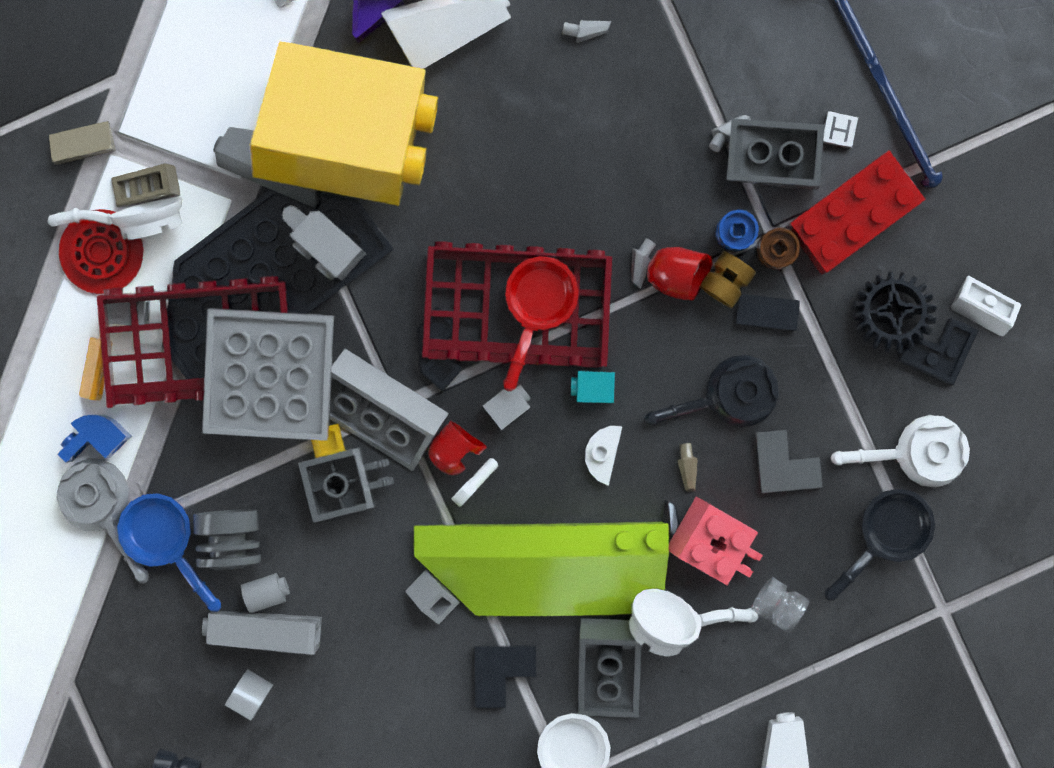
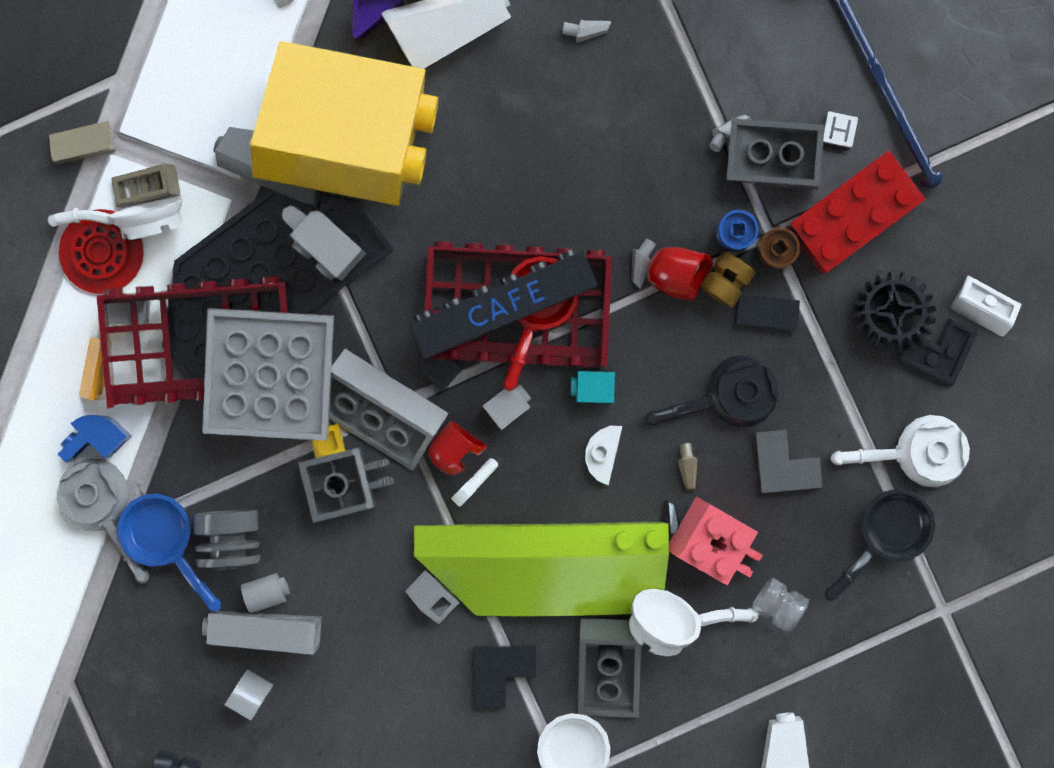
none -> black brick [410,249,598,360]

